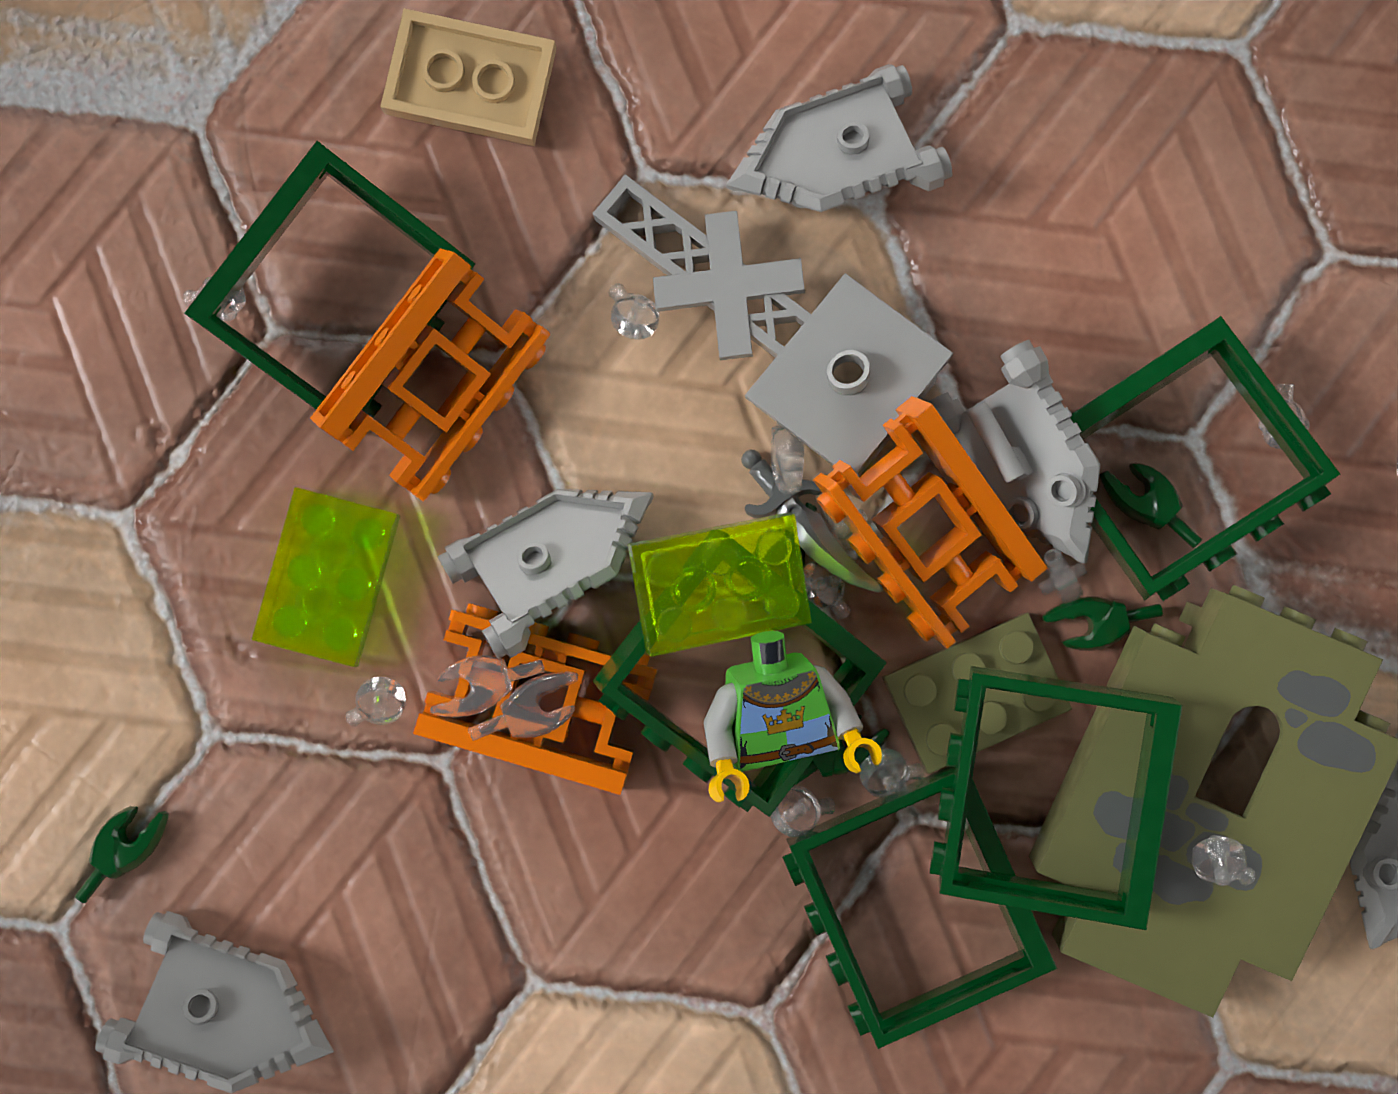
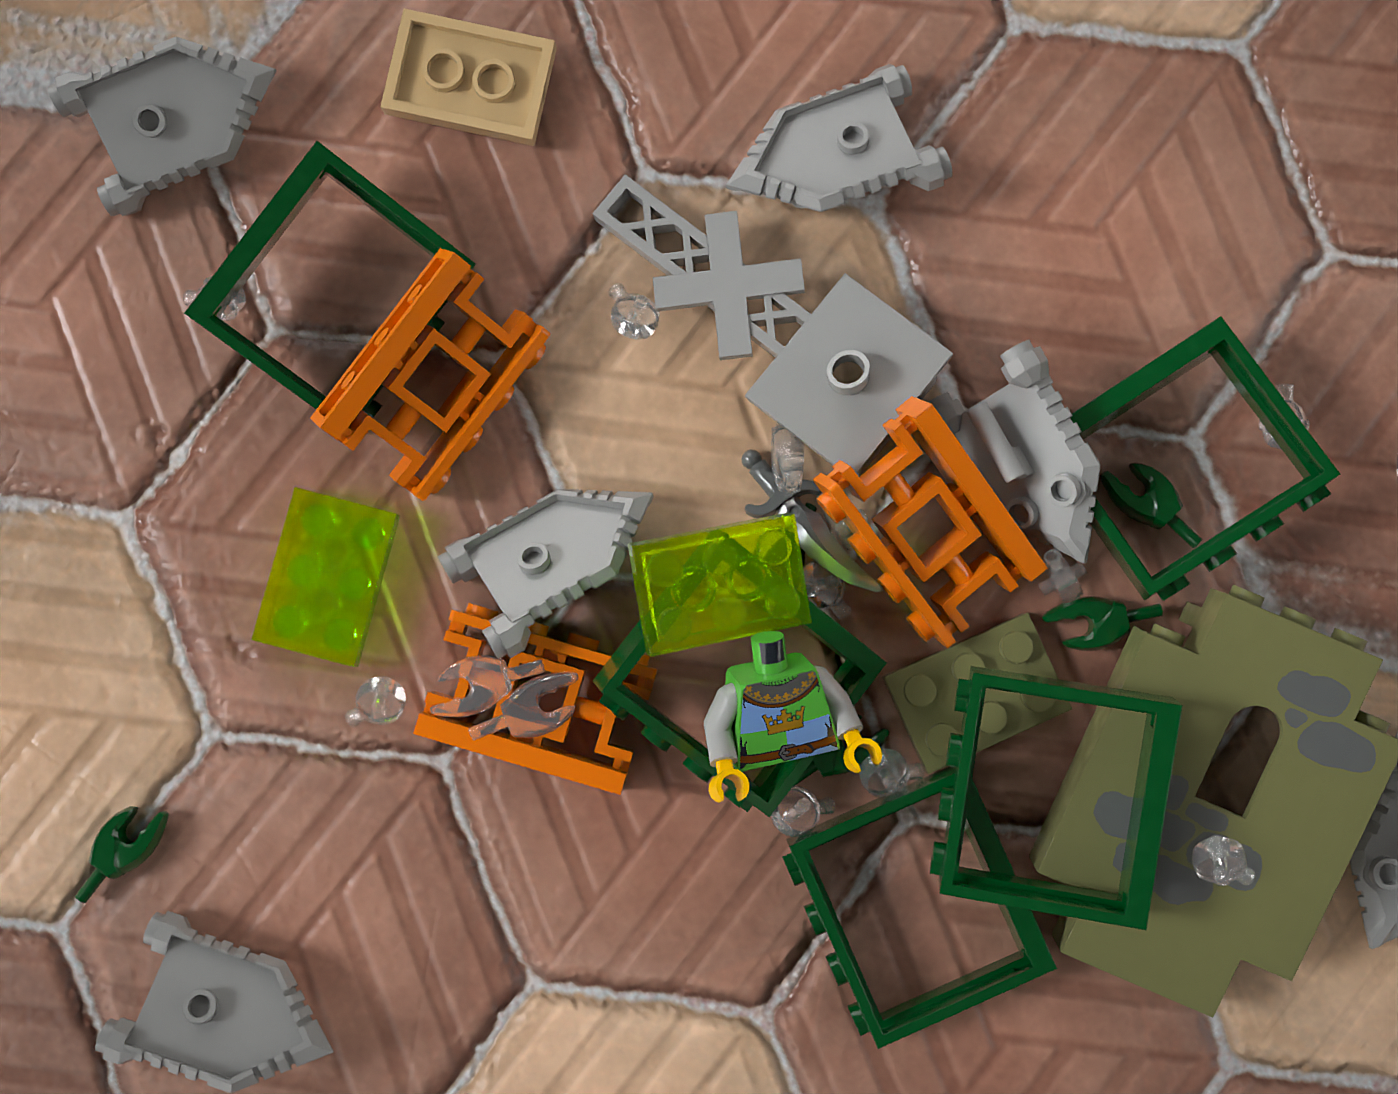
none -> light grey shield [48,37,277,216]

